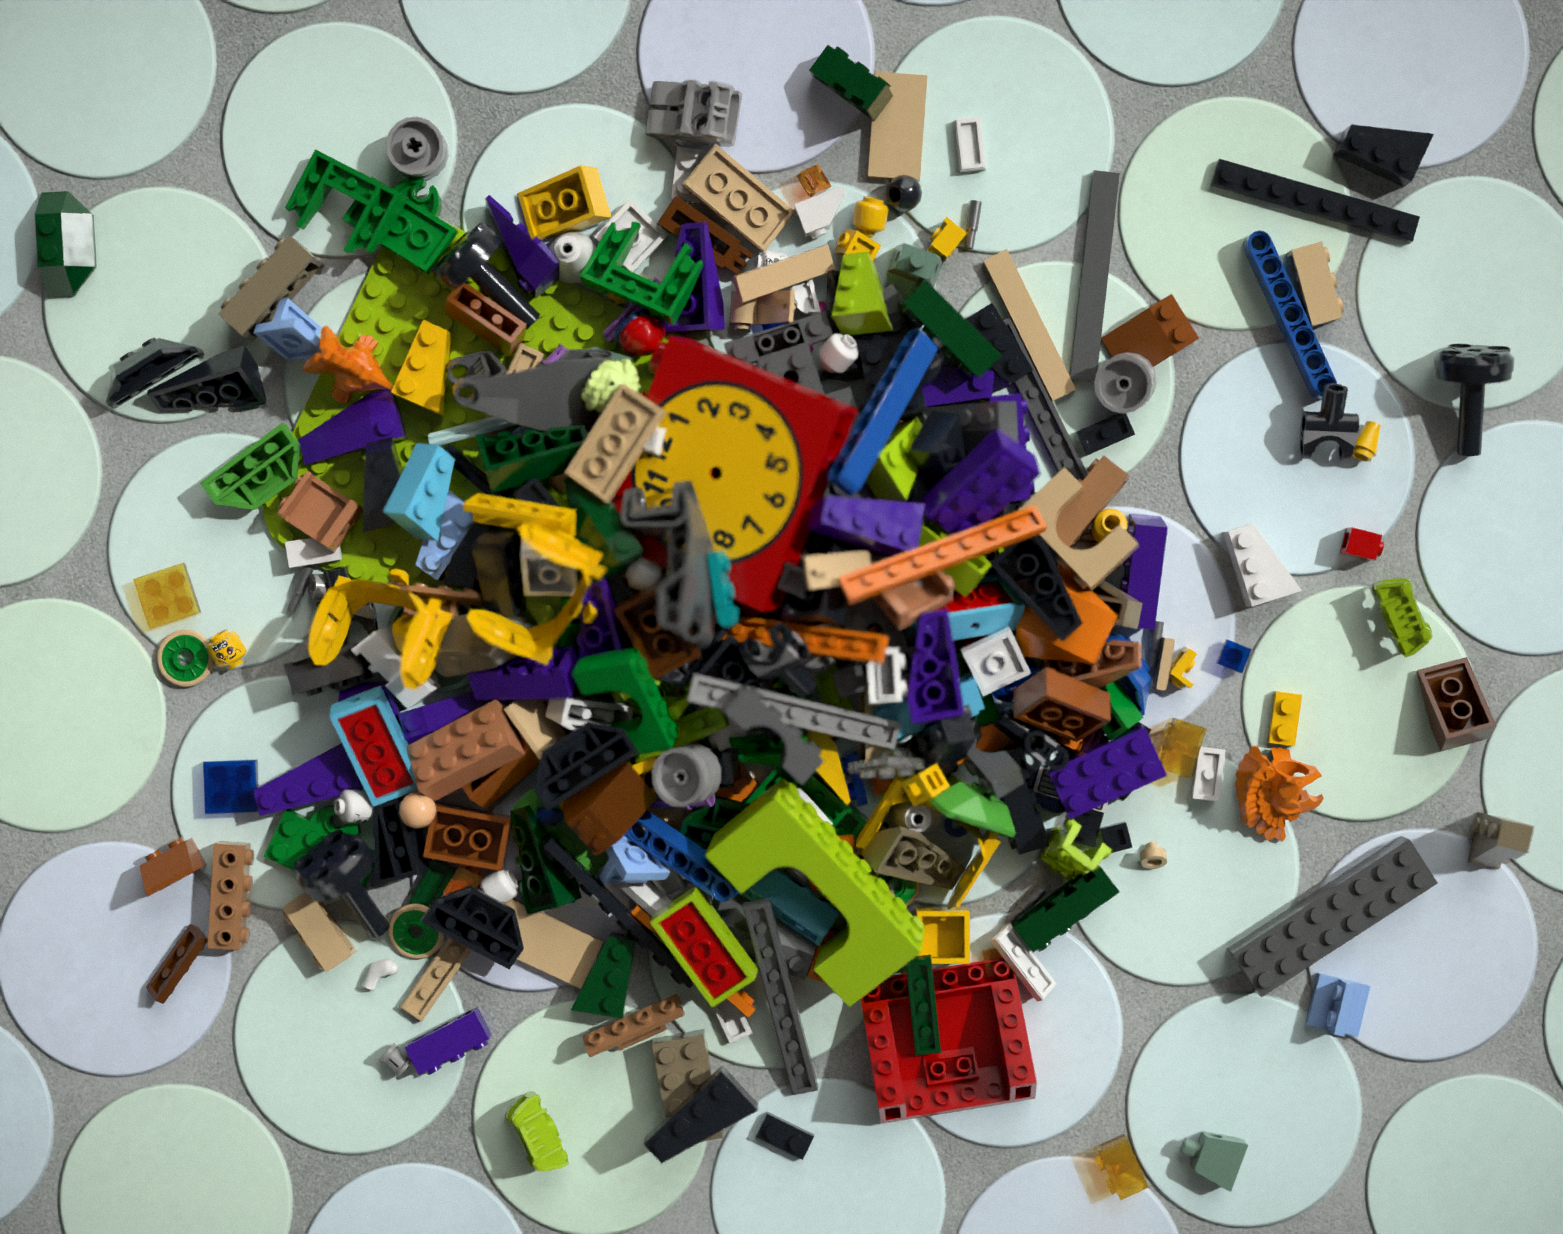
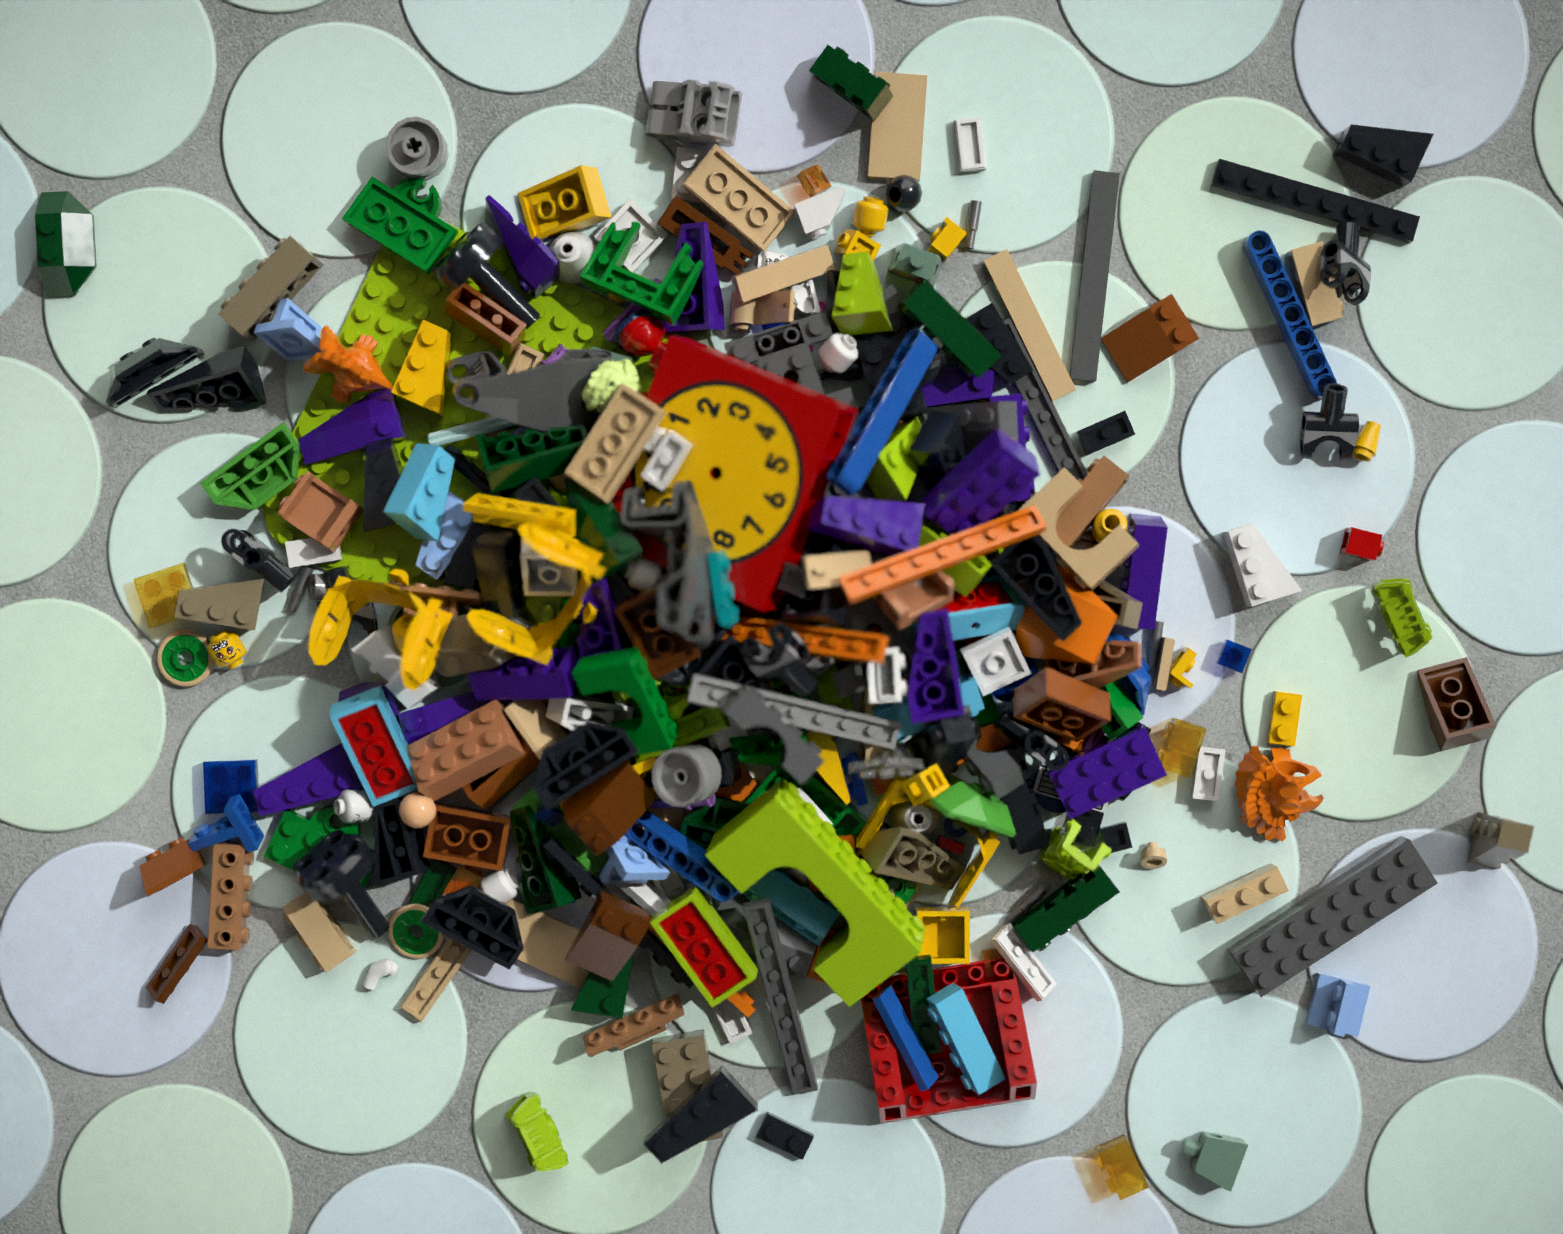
black wedge [284,642,373,697] -> none
green wedge [285,149,408,254] -> none
light grey bush [378,1043,412,1078] -> none
dark purple brick [404,1007,492,1075] -> none
light grey wheel [1094,352,1157,414] -> none
black piece [1434,343,1514,456] -> none
none -> dark tan wedge [173,577,264,630]
none -> blue bracket [188,794,264,853]
none -> black connector [221,529,296,592]
none -> reddish brown slope [565,890,650,981]
none -> white plate [641,430,693,491]
none -> blue tile [873,985,939,1091]
none -> medium azure brick [926,983,1006,1095]
none -> red tile [936,834,965,855]
none -> tan brick [1201,863,1289,924]
none -> black connector [1320,222,1371,305]

